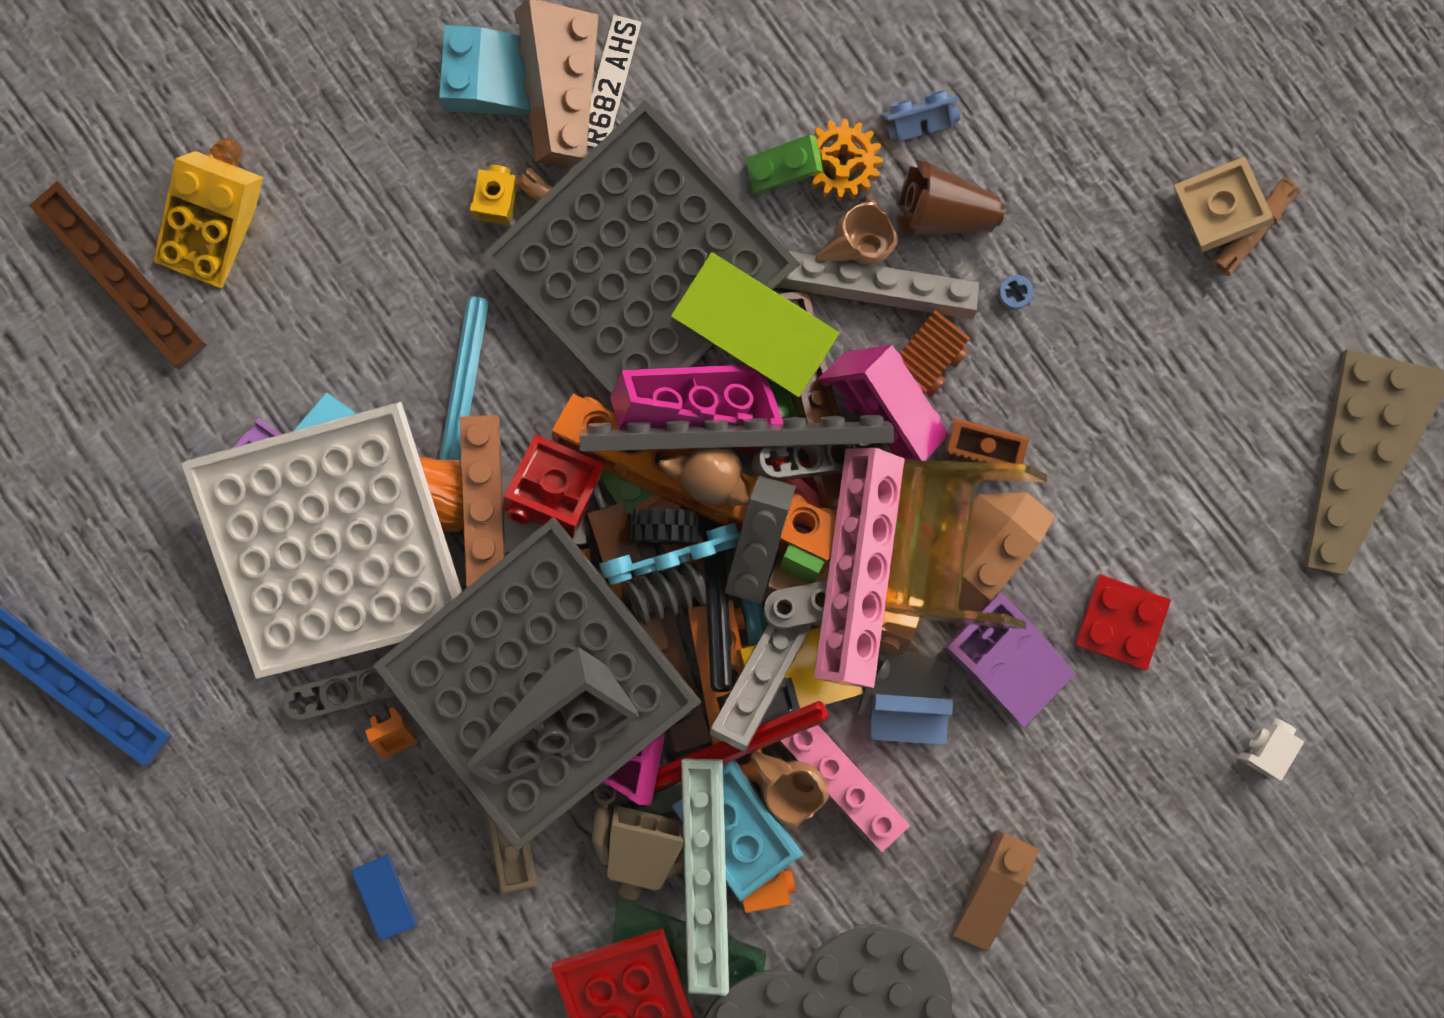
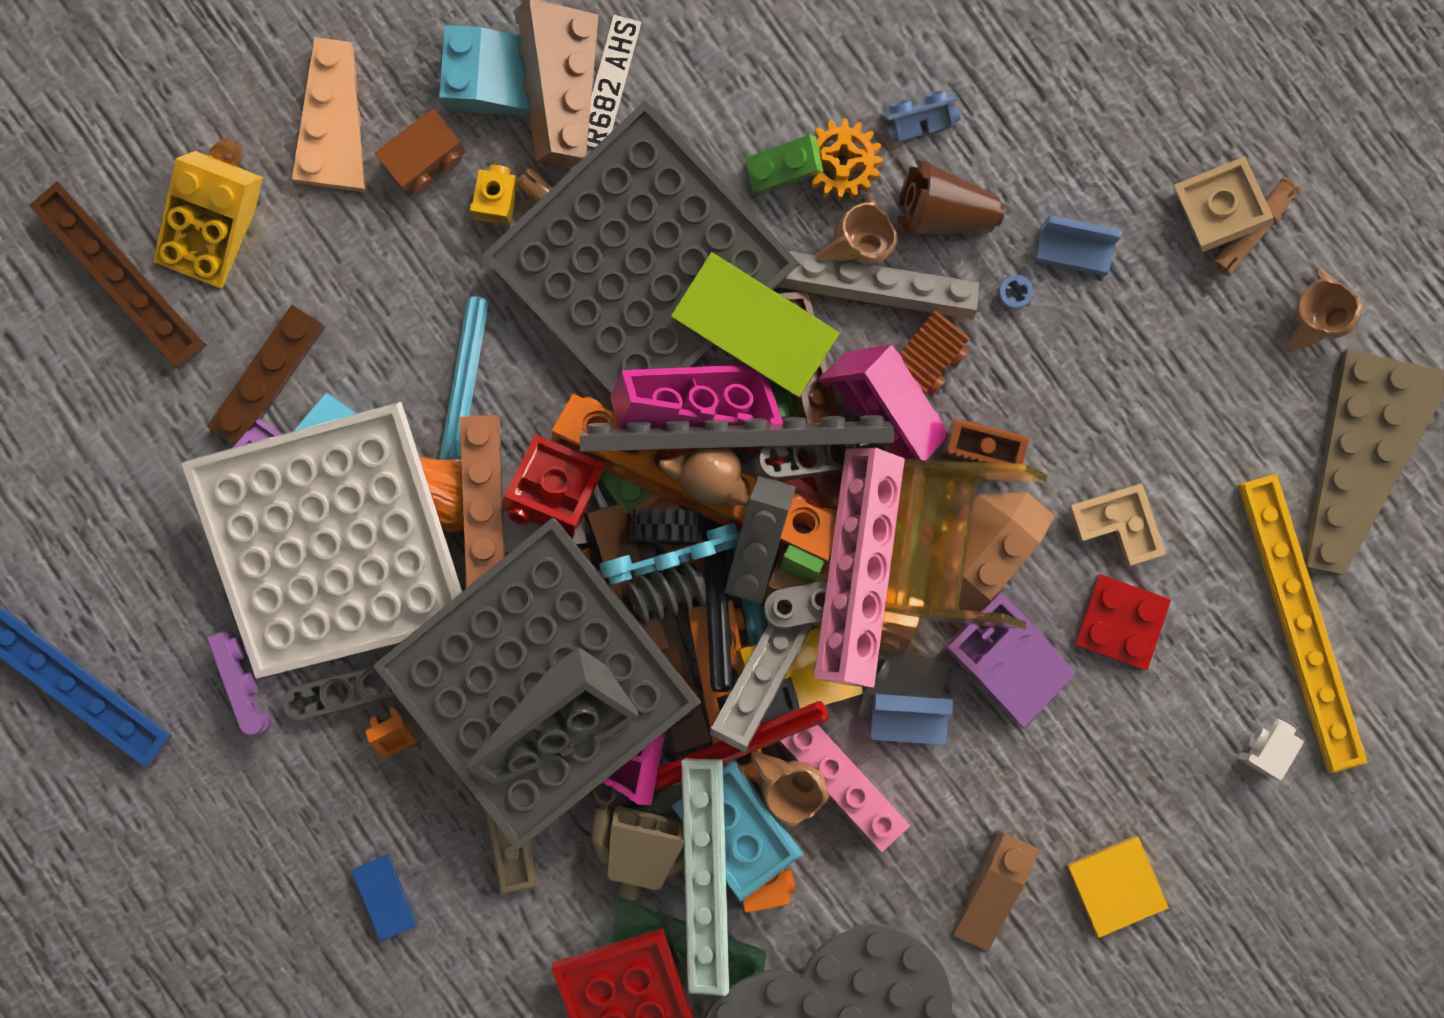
none -> reddish brown plate [207,305,325,445]
none -> medium lavender plate [207,632,271,735]
none -> light nougat wing [292,37,367,193]
none -> dark orange brick [375,108,466,197]
none -> medium blue panel [1034,215,1122,276]
none -> yellow tile [1066,836,1169,938]
none -> tan plate [1068,483,1166,566]
none -> yellow tile [1238,474,1368,773]
none -> medium nougat piece [1286,269,1363,352]

